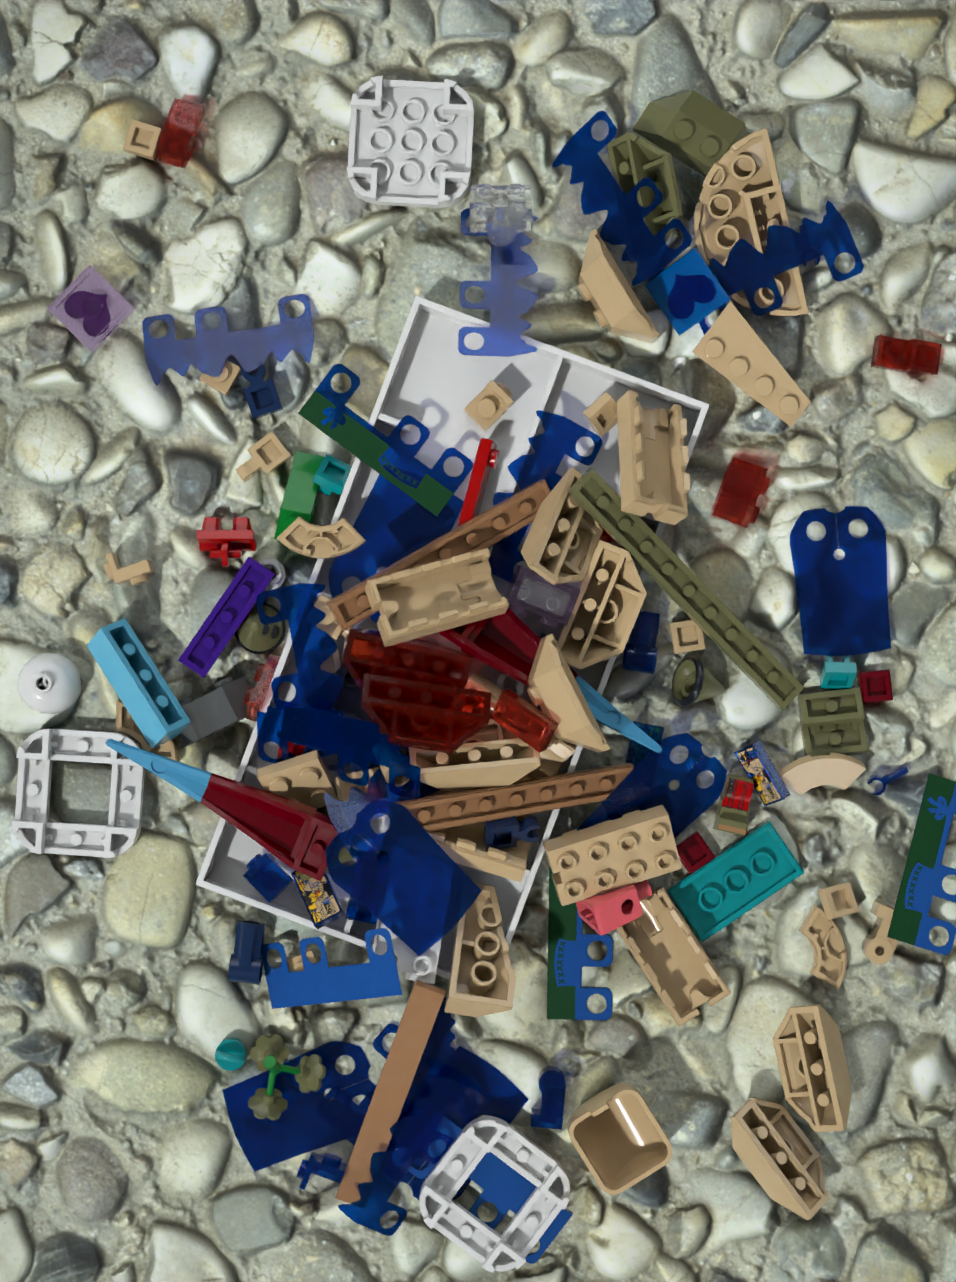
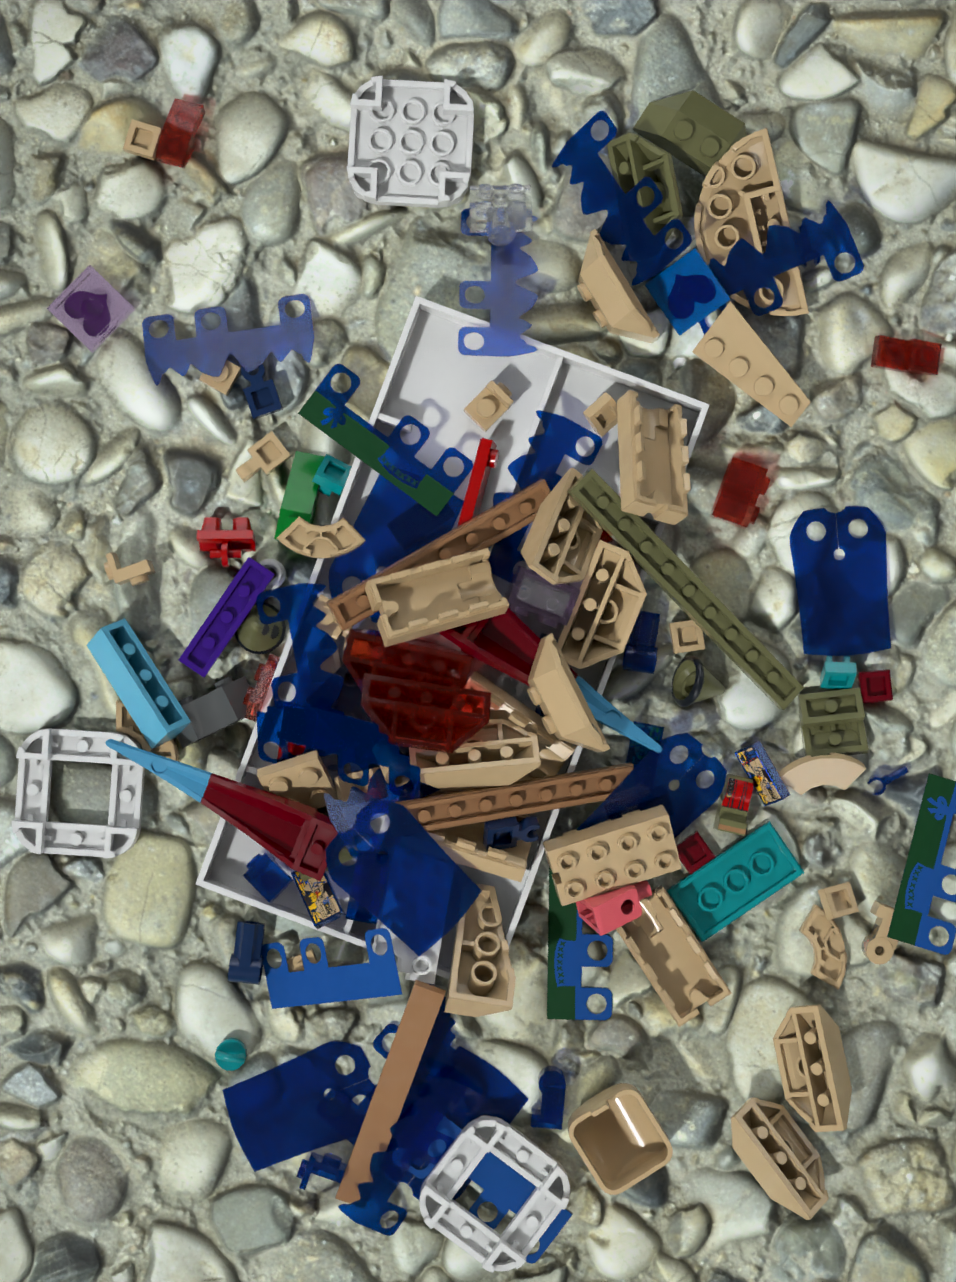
white cylinder [17,653,82,714] -> none
olive plant [248,1034,326,1120] -> none
clear red plate [490,689,559,753] -> none

